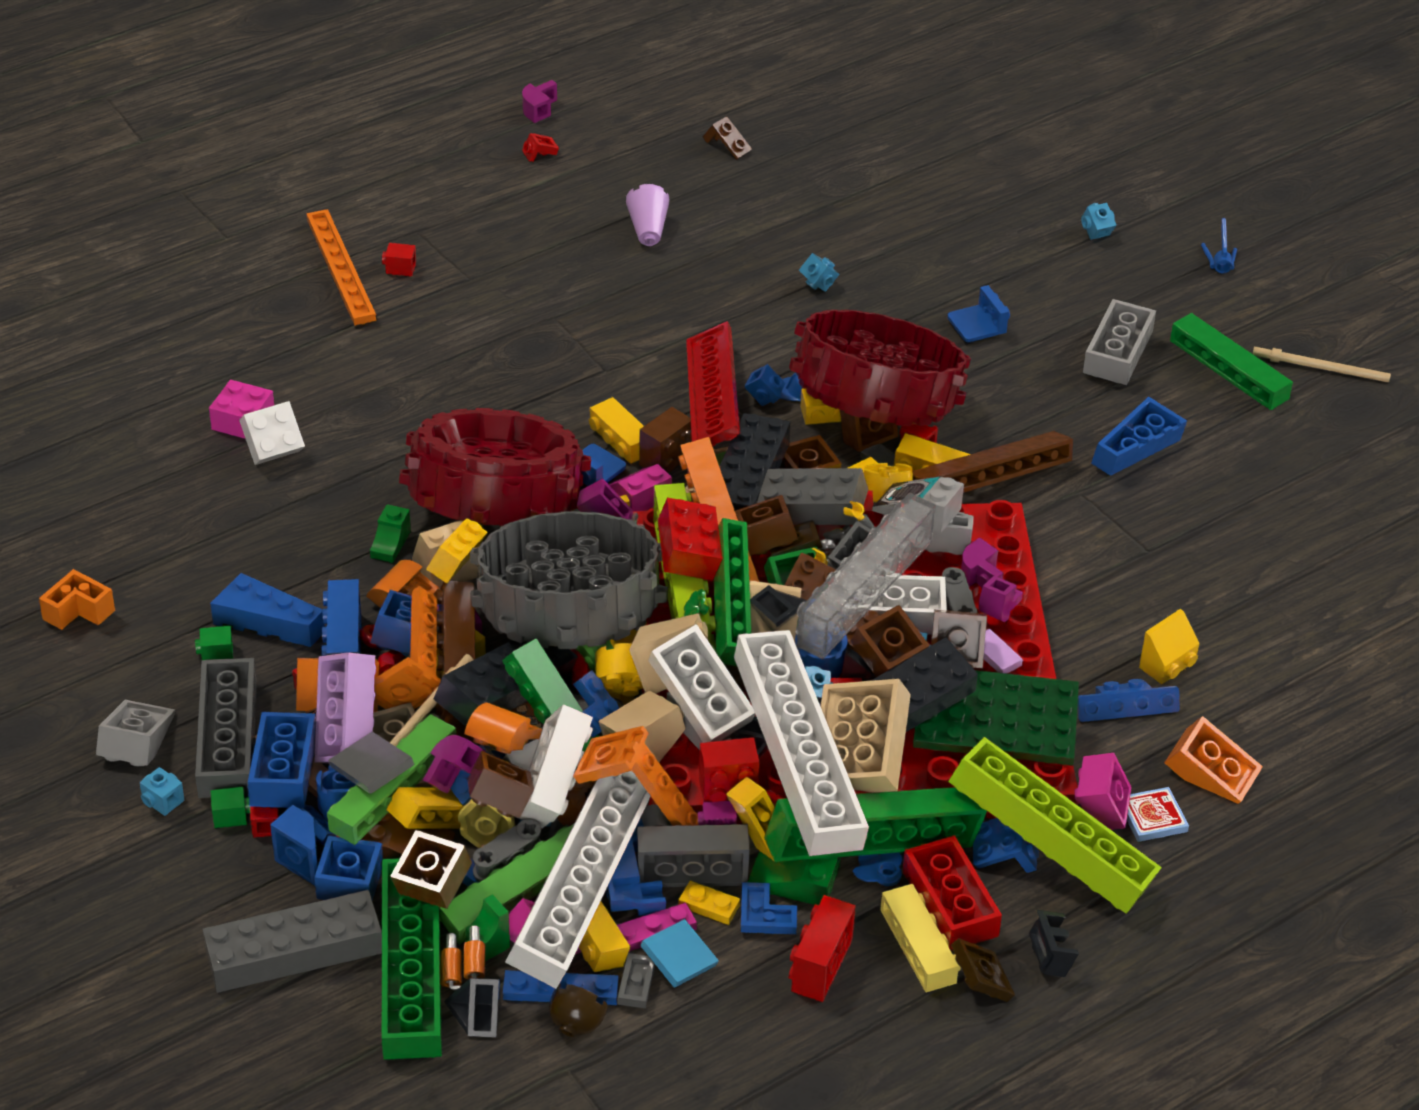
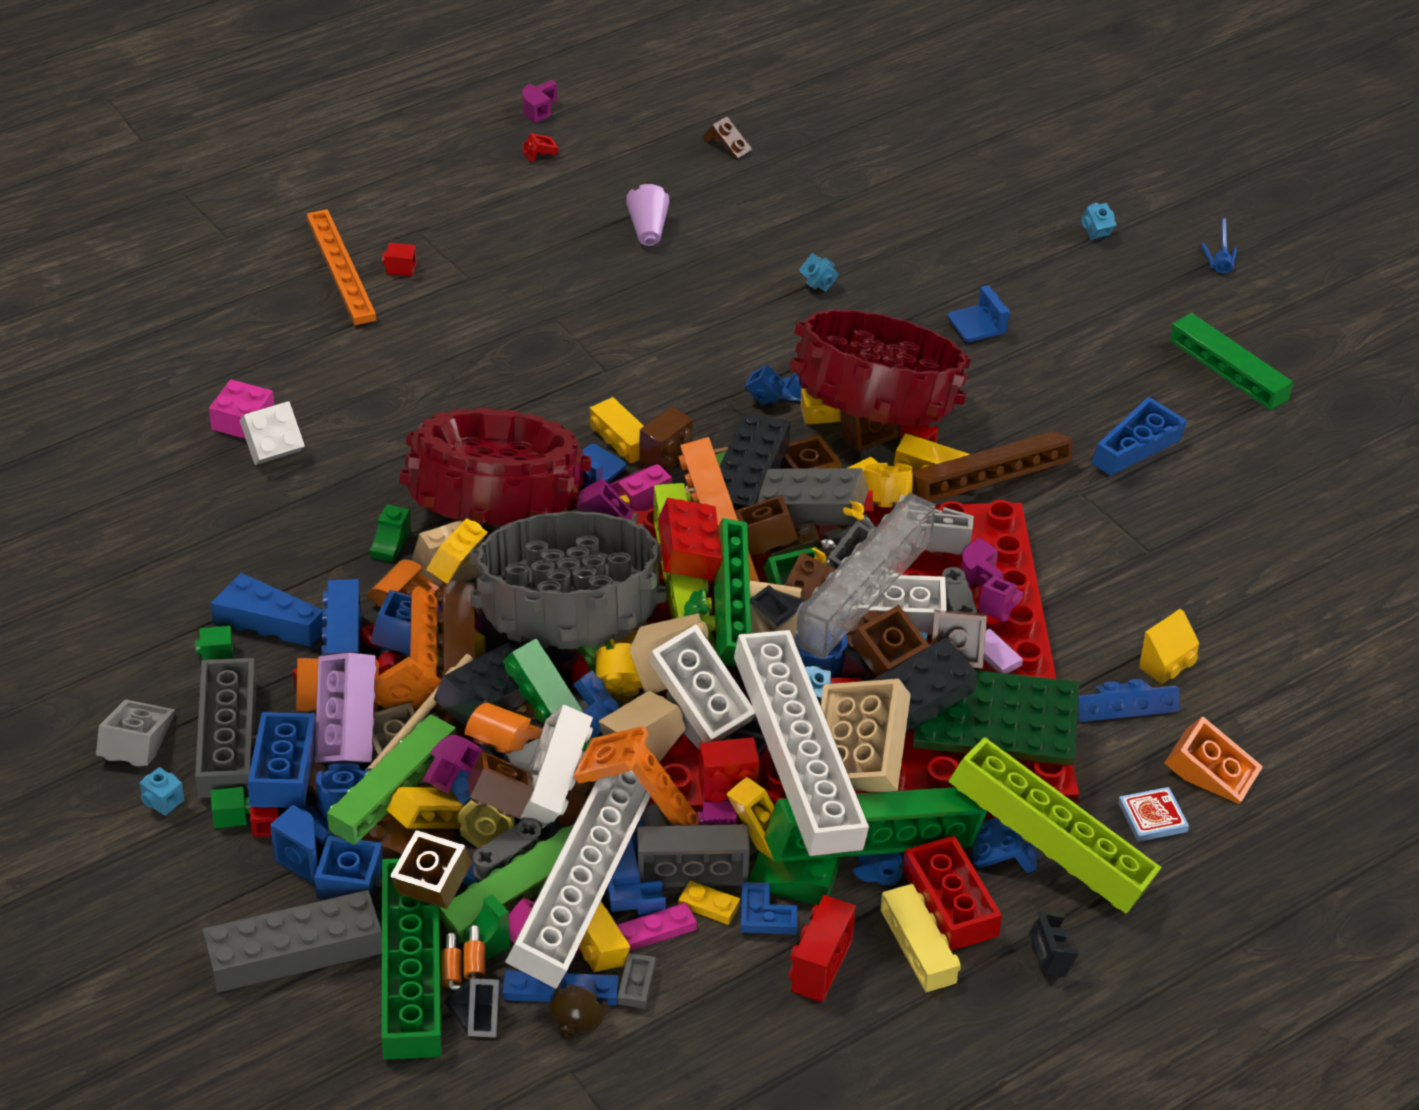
orange brick [39,569,115,630] -> none
dark grey tile [328,732,415,794] -> none
dark azure tile [640,919,719,988] -> none
red plate [686,321,740,447] -> none
light grey slope [872,477,964,532] -> none
dark brown plate [951,938,1015,1002] -> none
dark pink brick [1075,753,1132,830] -> none
light grey brick [1083,299,1156,385] -> none
tan bar [1253,346,1391,383] -> none

